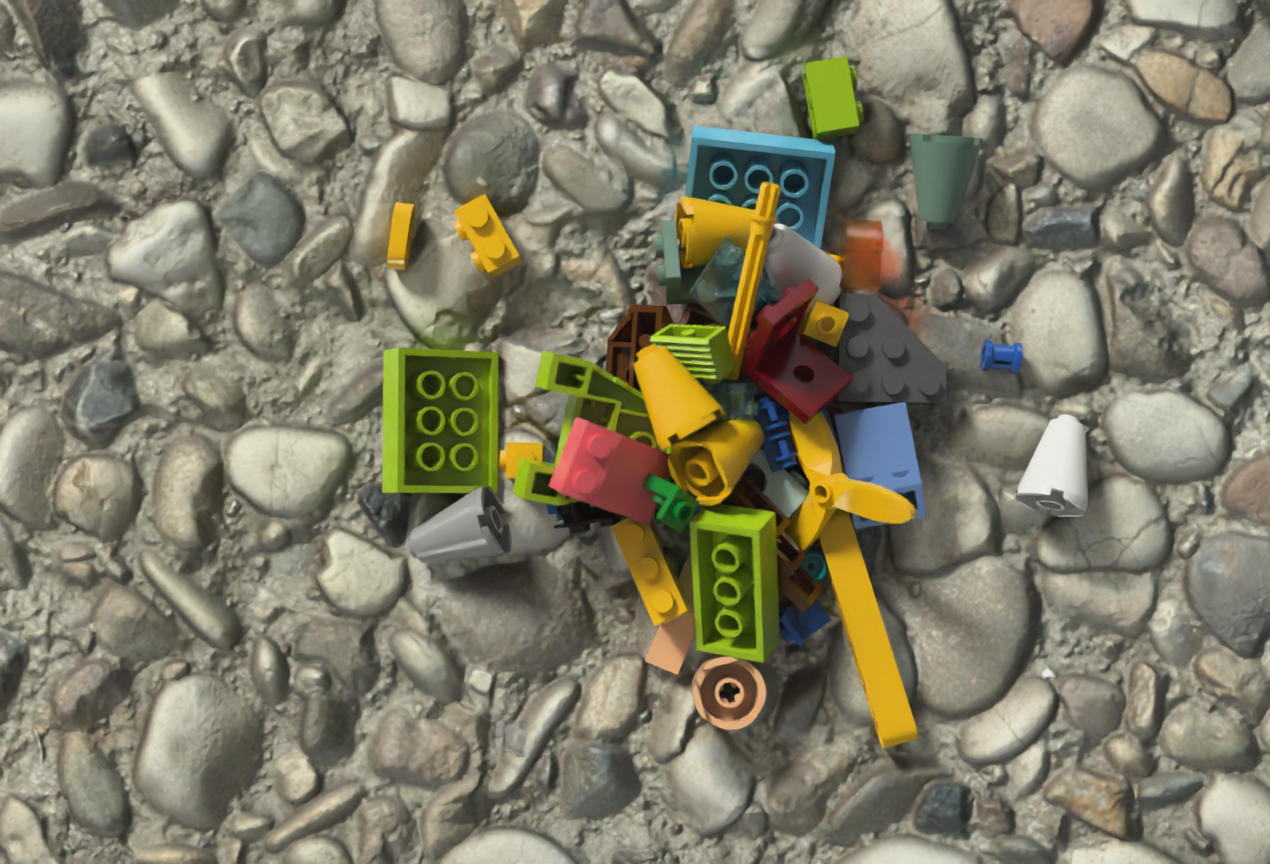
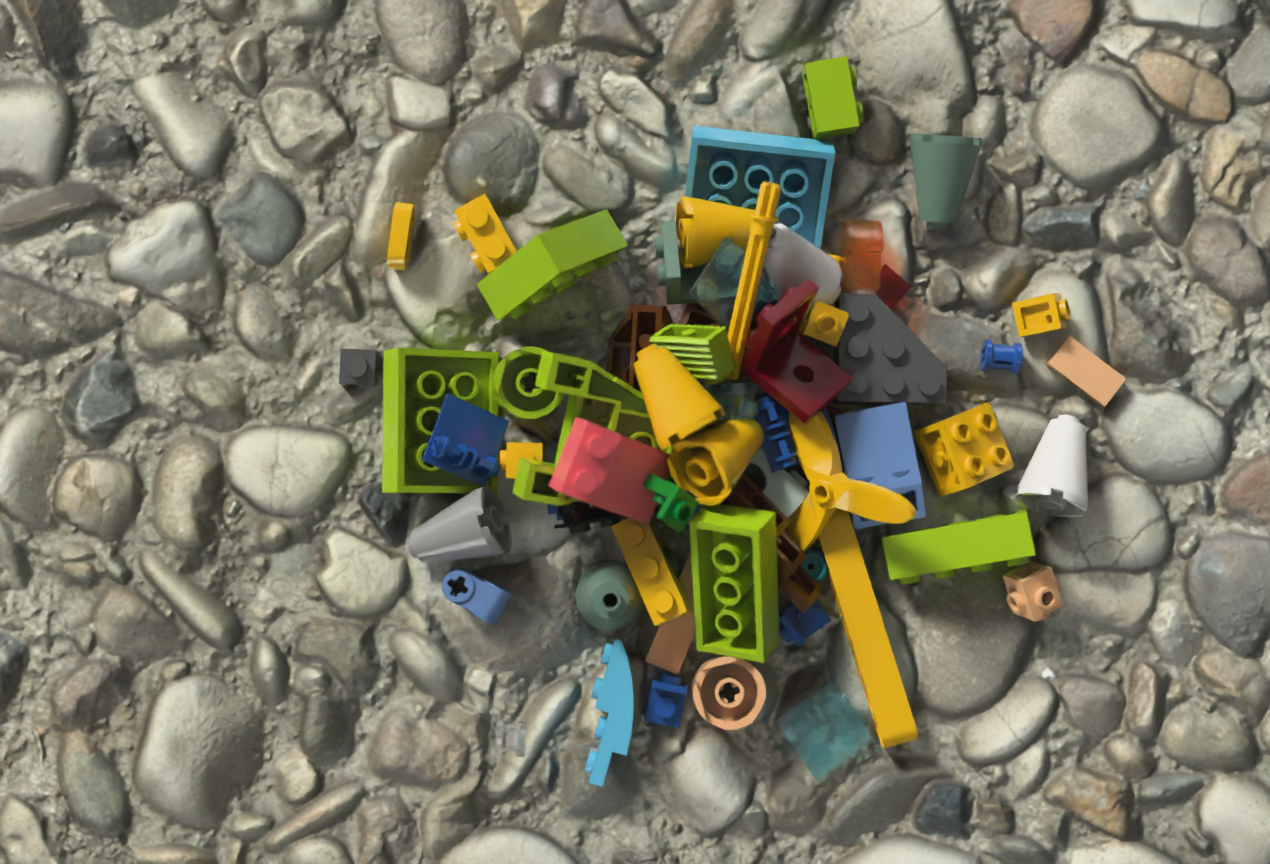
none -> dark grey plate [339,348,378,386]
none -> blue hinge [422,394,509,487]
none -> medium blue piece [442,568,513,625]
none -> lime brick [477,209,628,321]
none -> lime brick [491,346,565,420]
none -> sand green cone [576,560,645,631]
none -> medium azure slope [584,636,634,787]
none -> blue bracket [644,673,688,728]
none -> clear light blue hinge [776,680,875,781]
none -> clear red tile [875,264,912,310]
none -> lime wedge [882,508,1036,585]
none -> yellow bracket [913,402,1014,497]
none -> light nougat brick [1002,561,1063,621]
none -> yellow bracket [1012,293,1071,337]
none -> light nougat tile [1046,336,1126,407]

